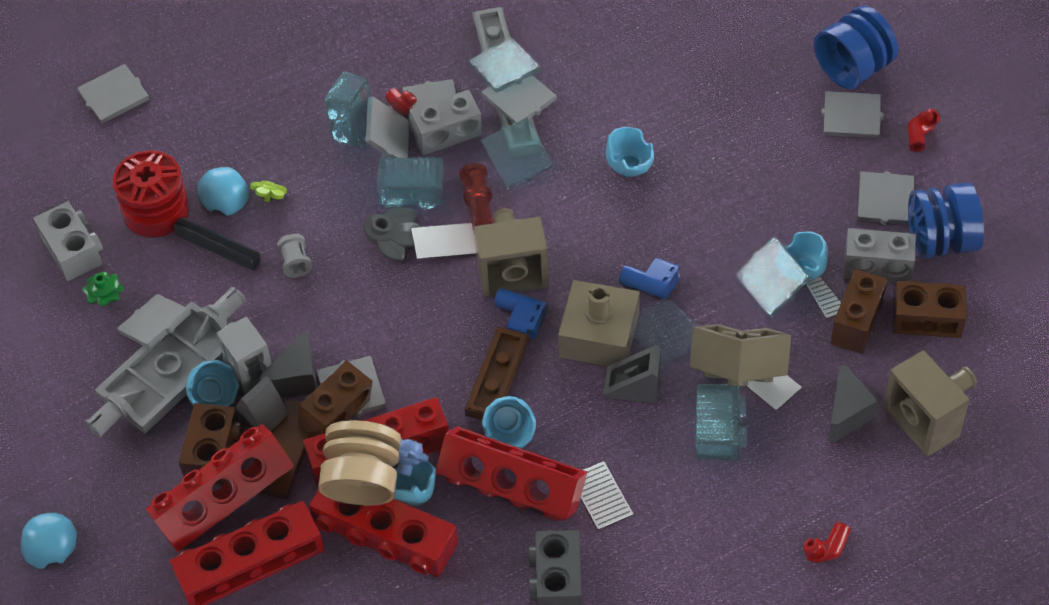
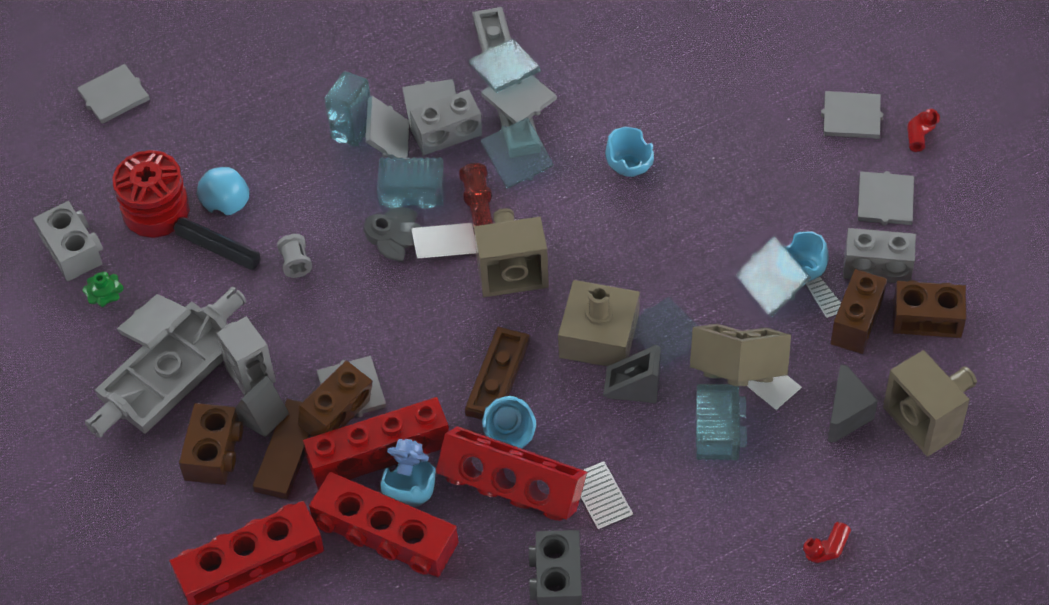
medium azure hair [21,513,77,569] -> none
red brick [146,424,294,552] -> none
medium azure hair [186,360,239,406] -> none
lime plant [250,180,287,202] -> none
dark grey slope [259,331,316,398] -> none
tan wheel [318,420,401,506] -> none
red arm [385,88,417,116] -> none
blue piece [494,288,548,339] -> none
blue piece [619,258,681,299] -> none
blue wheel [813,5,899,89] -> none
blue wheel [908,182,984,259] -> none

